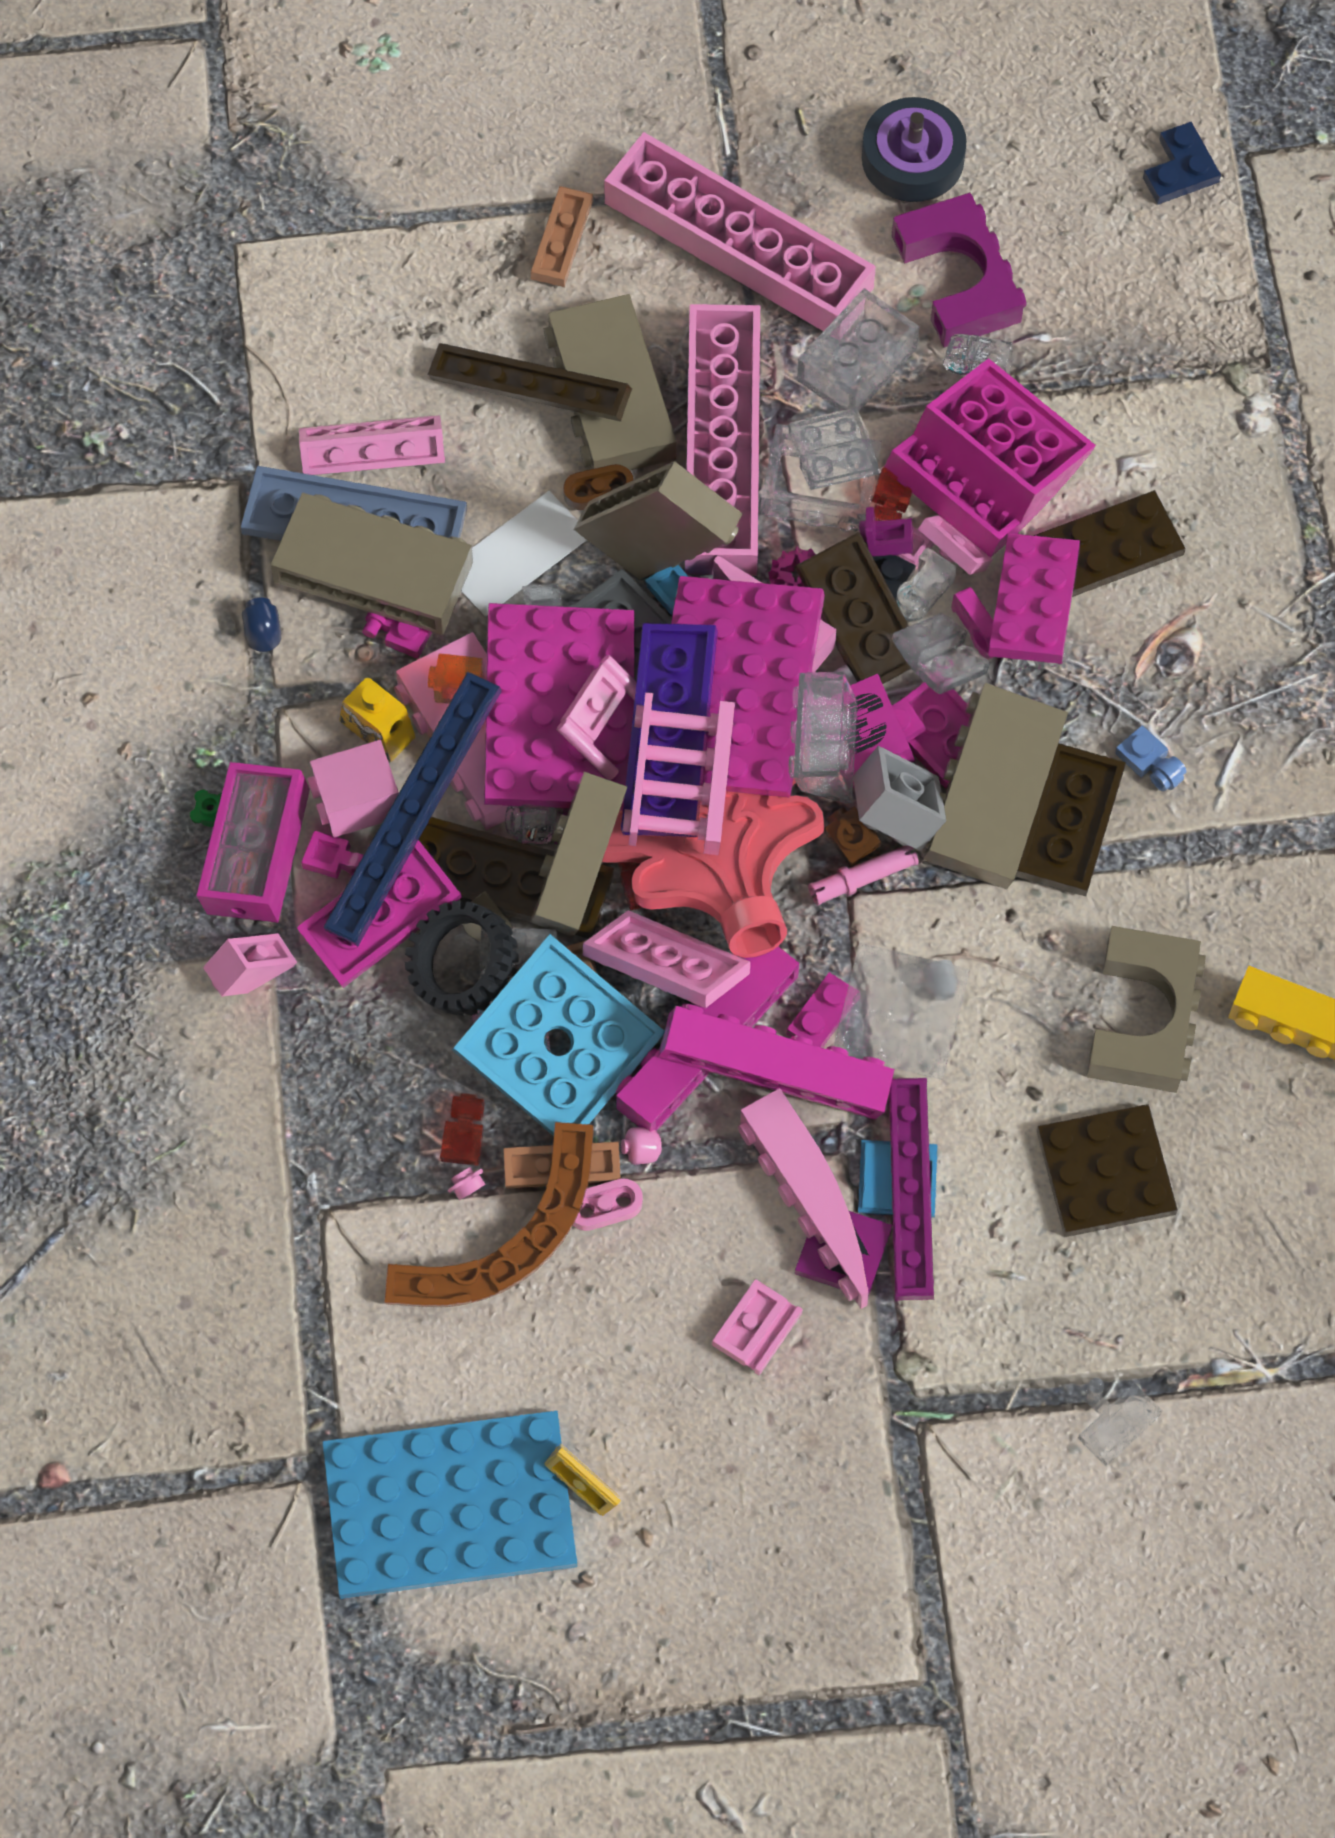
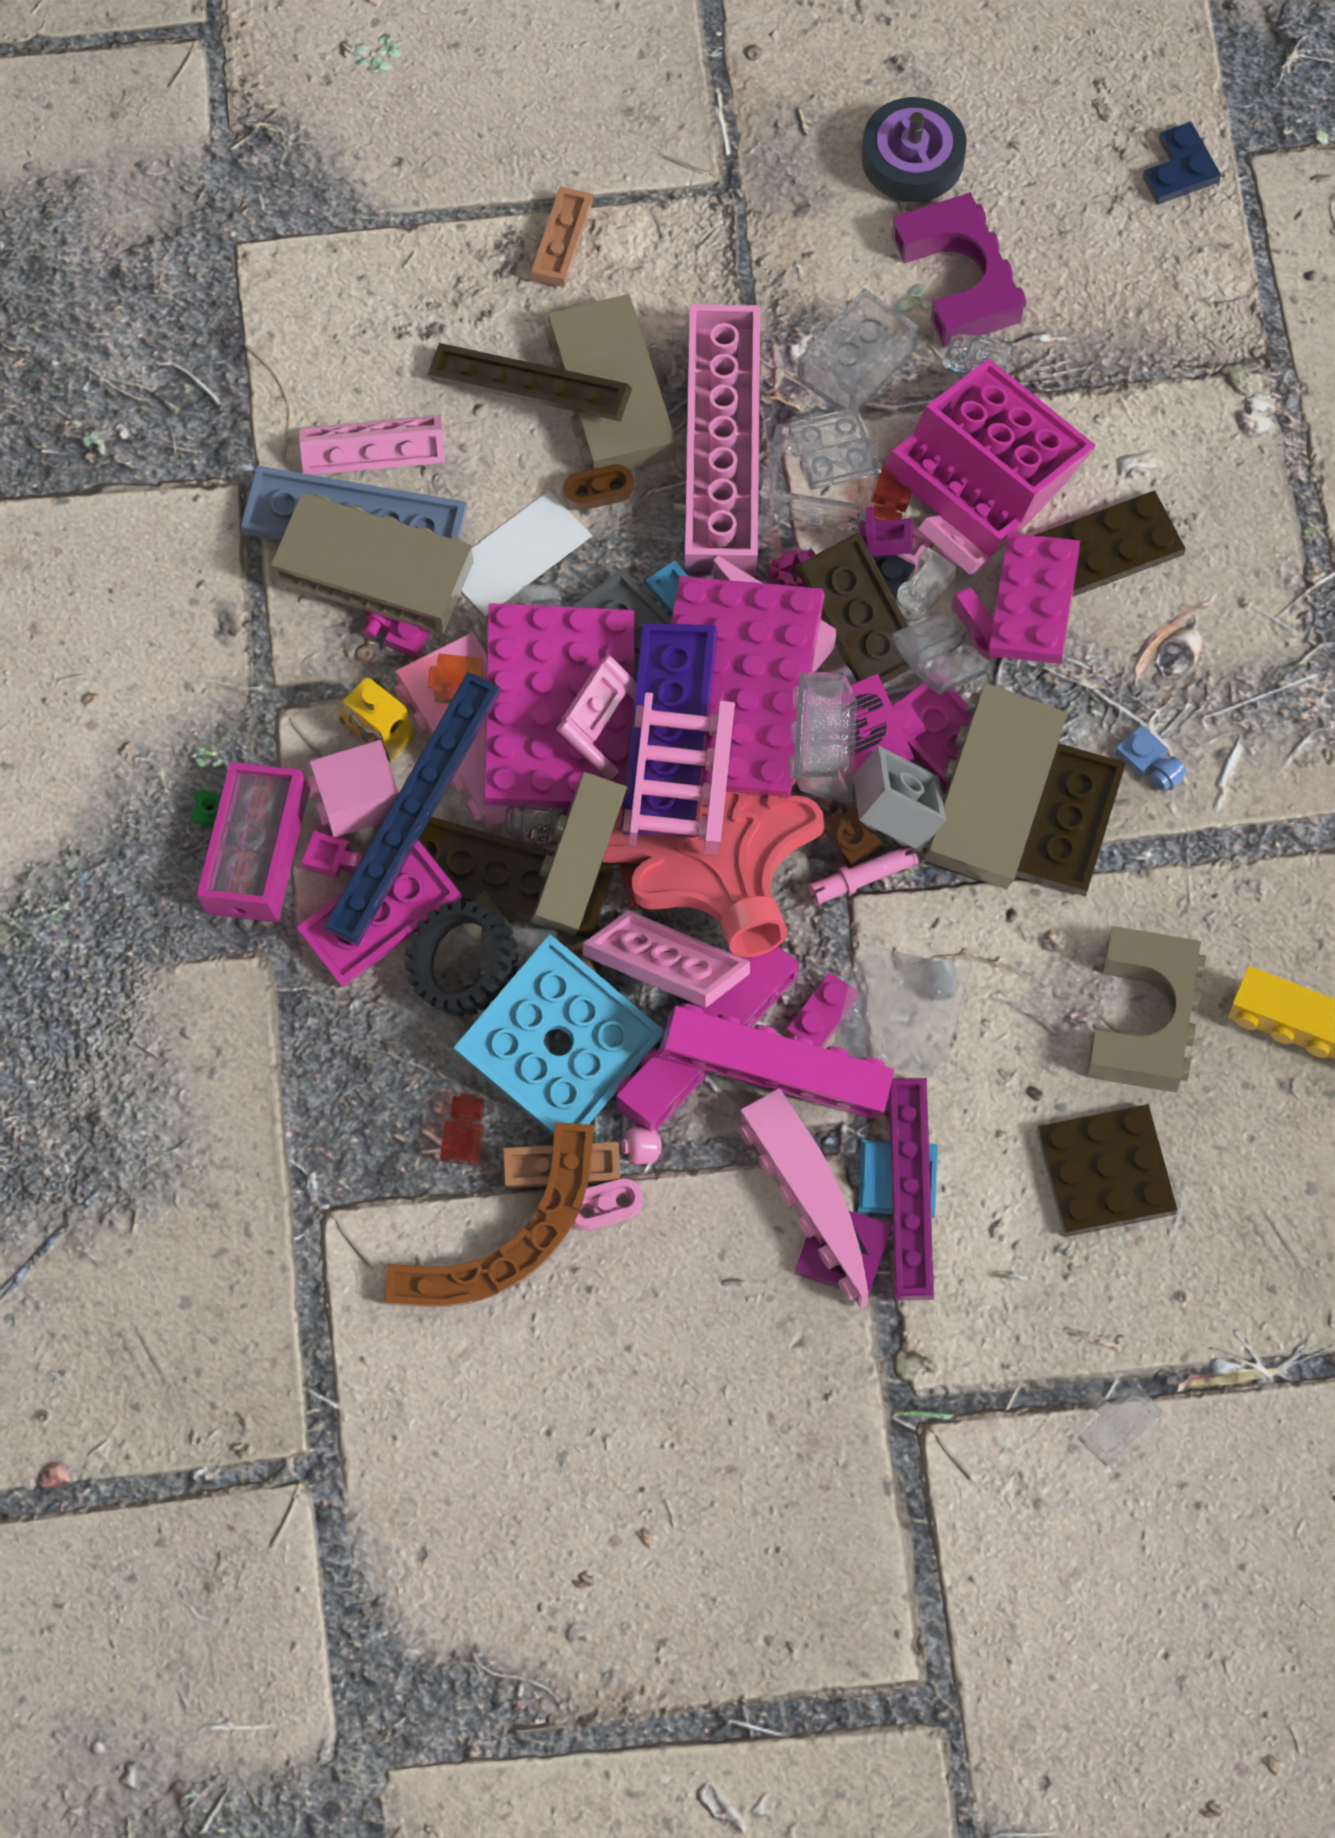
bright pink slope [203,933,297,997] -> none
dark blue piece [242,597,282,652] -> none
dark azure plate [323,1411,578,1599] -> none
bright pink plate [448,1167,486,1201] -> none
yellow slope [544,1444,621,1516] -> none
dark tan brick [573,461,743,580] -> none
bright pink brick [604,132,876,338] -> none
bright pink plate [712,1279,803,1375] -> none

